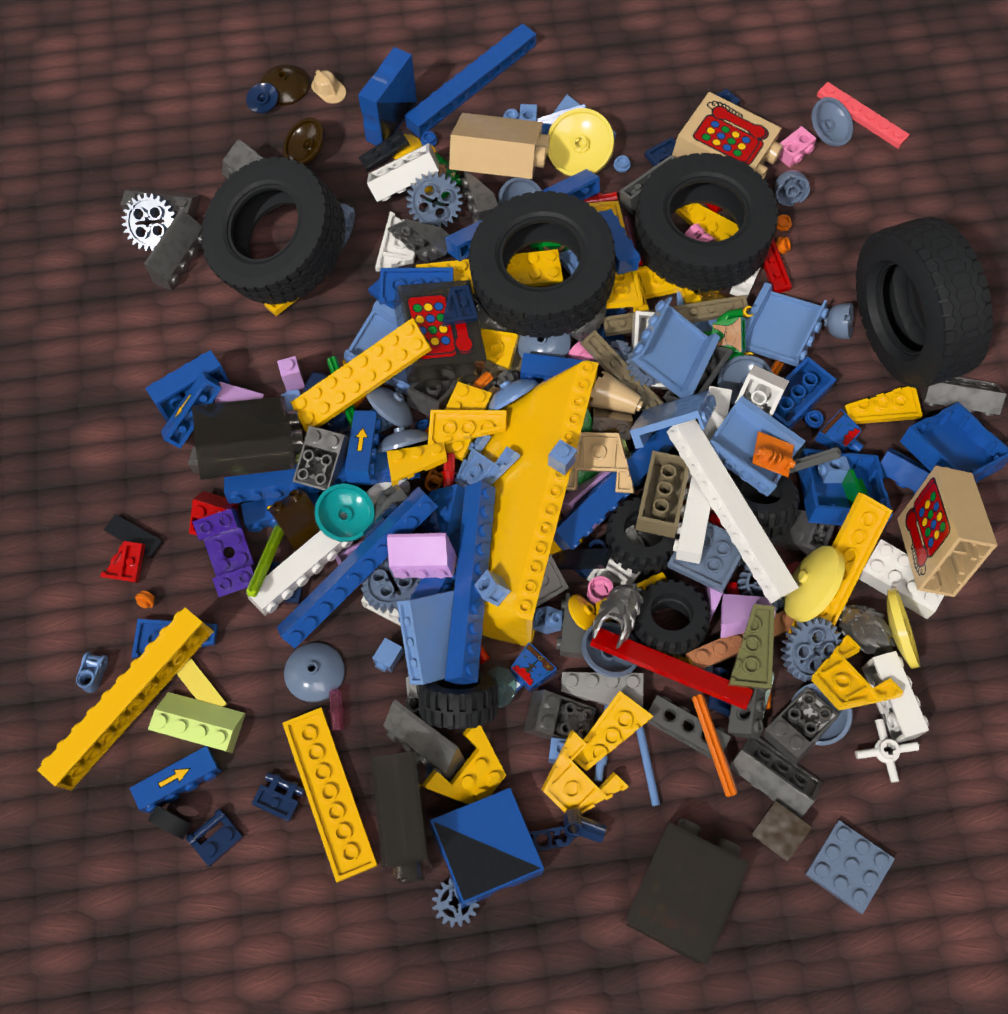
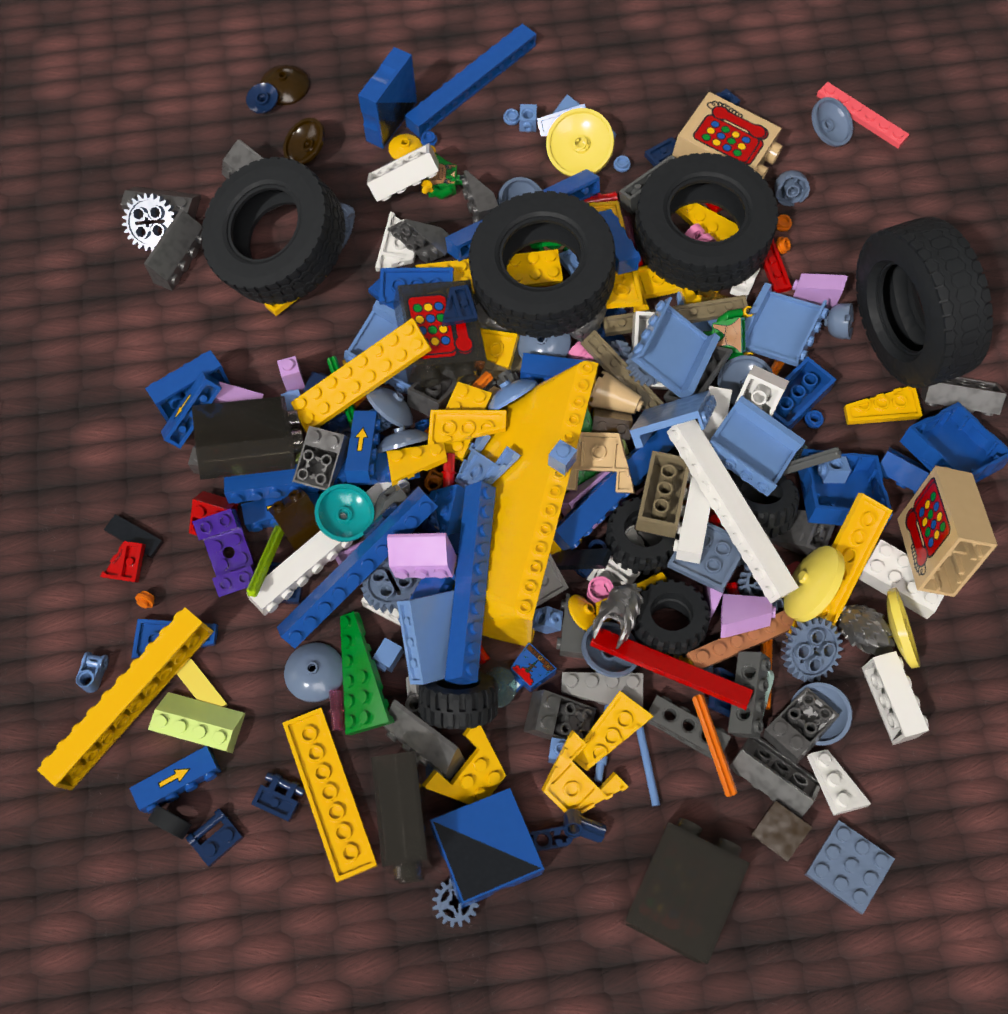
tan piece [311,70,346,104] -> none
black tile [358,130,410,172] -> none
sand blue gear [406,171,463,227] -> none
tan brick [449,113,550,179] -> none
medium blue brick [474,569,511,607] -> none
olive wing [728,604,775,690] -> none
orange hinge [752,431,796,477] -> none
bright pink brick [778,126,816,168] -> none
yellow wing [811,635,904,711] -> none
blue torso [815,409,864,454] -> none
green panel [842,469,869,507] -> none
white bar [855,719,919,783] -> none
none -> green wing [340,611,395,735]
none -> lavender slope [792,273,848,309]
none -> white wing [807,749,871,816]

